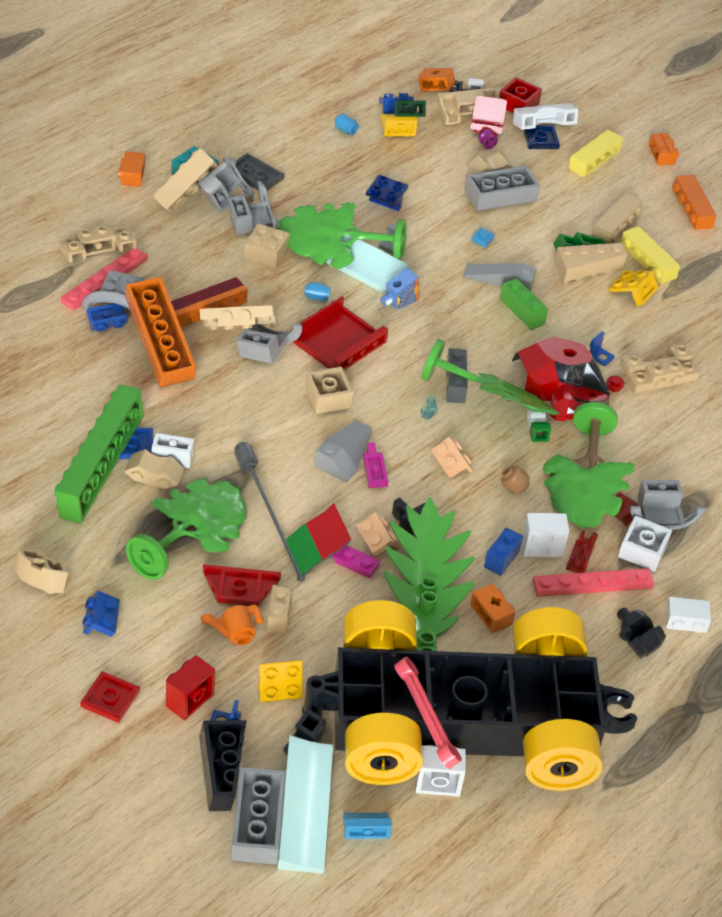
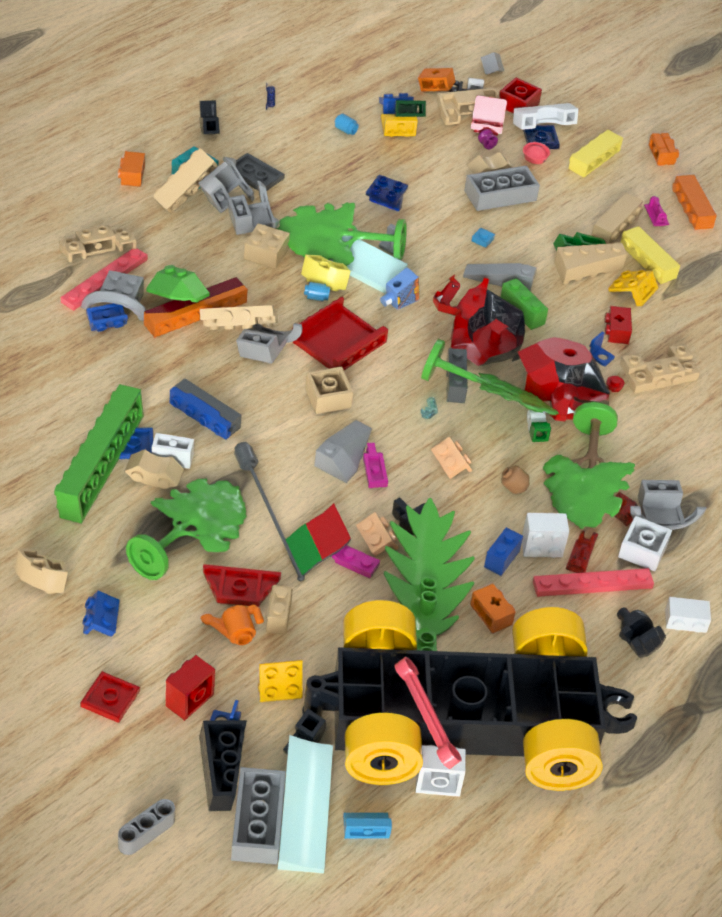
orange brick [125,277,196,388] -> none
none -> light grey beam [118,799,175,855]
none -> bright green wedge [146,265,210,302]
none -> blue piece [169,378,242,440]
none -> black brick [199,100,220,134]
none -> clear blue piece [266,82,275,110]
none -> light yellow brick [301,255,350,291]
none -> red piece [433,274,525,366]
none -> light grey panel [481,52,504,75]
none -> coral hat [523,142,550,164]
none -> red brick [604,306,632,344]
none -> dark pink hinge [644,196,669,226]

